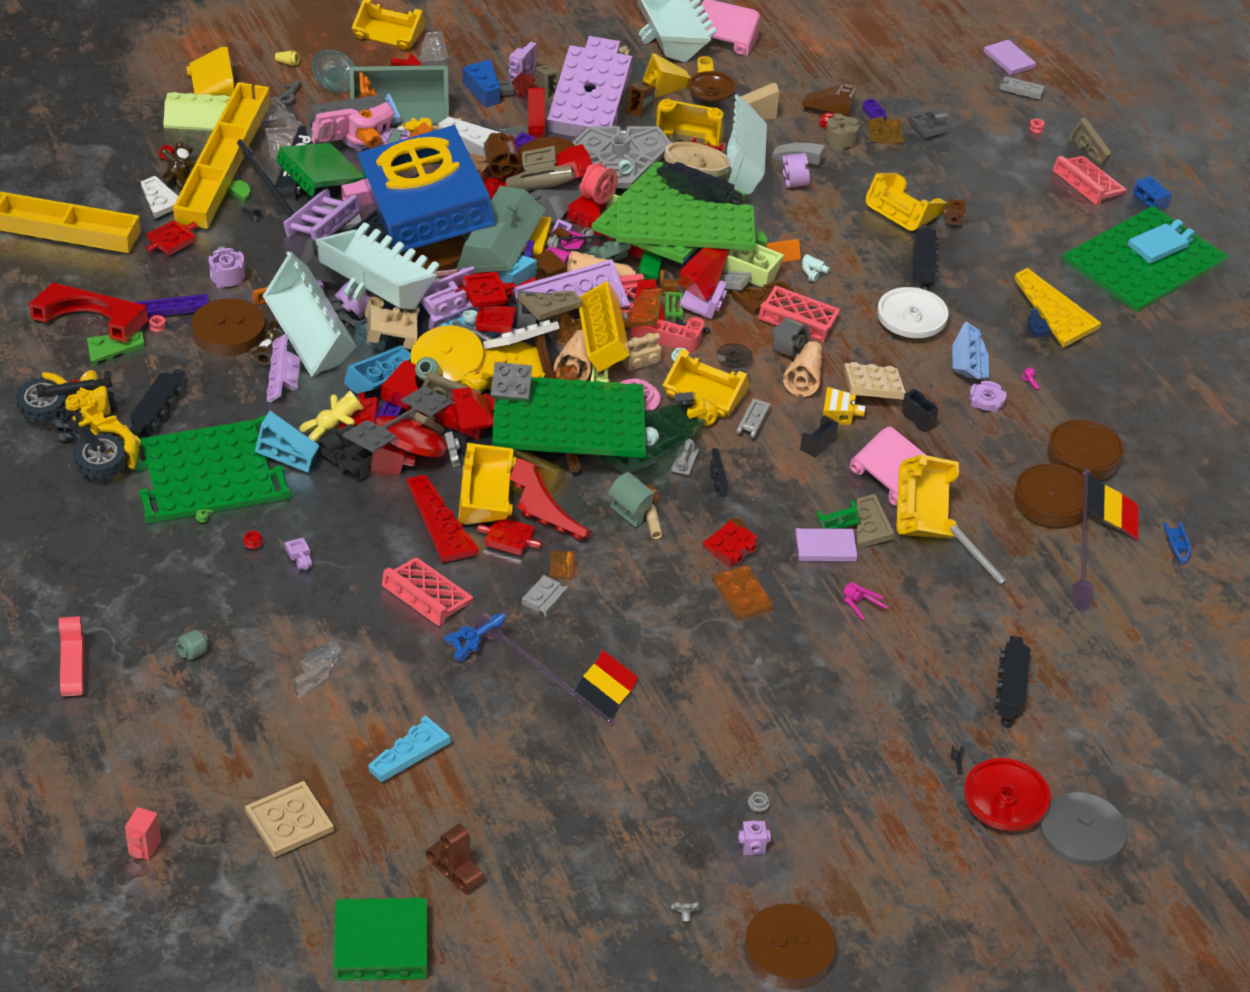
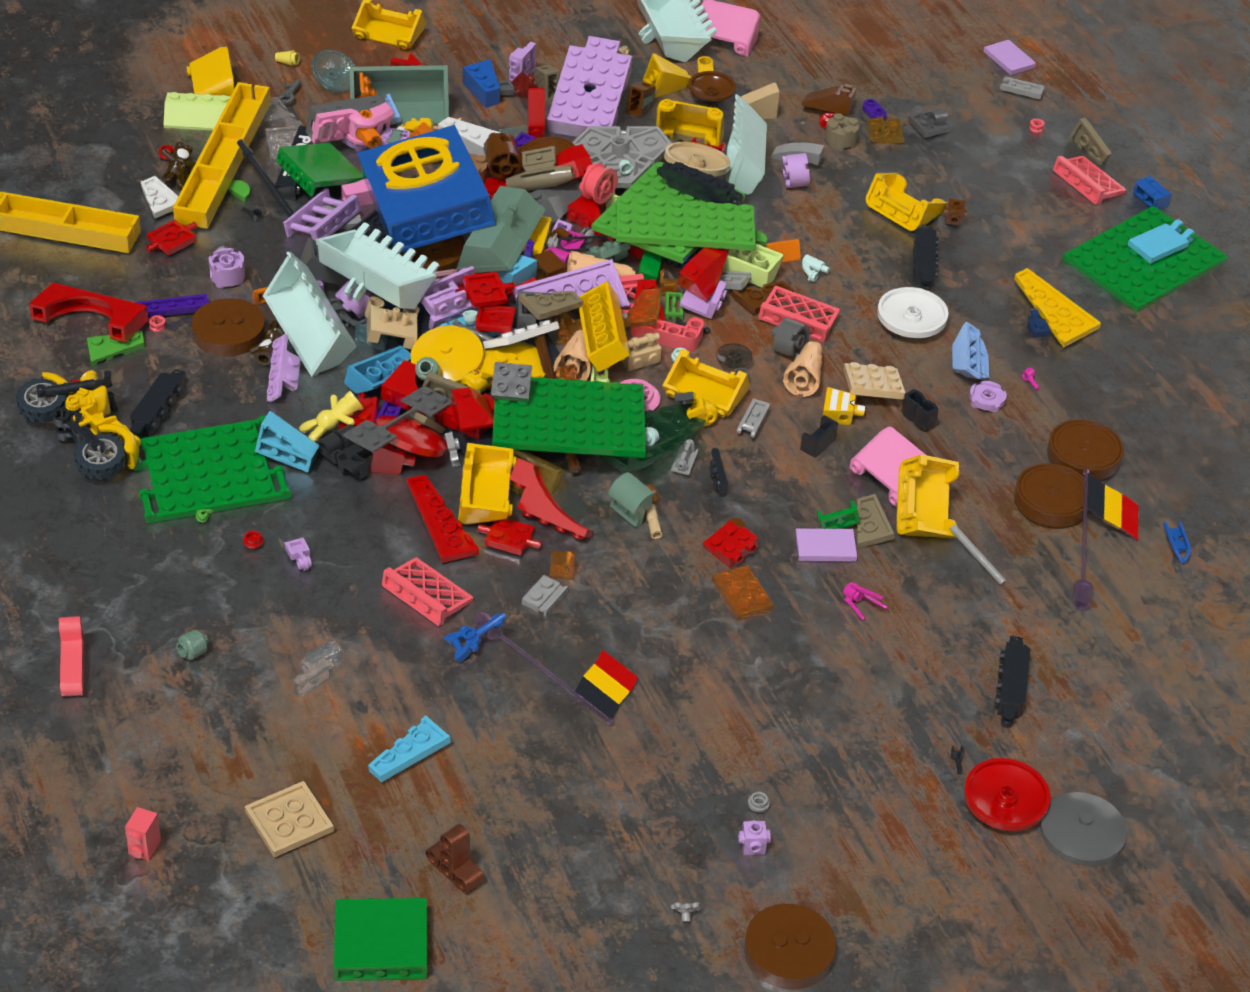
clear wing [418,31,449,65] -> none

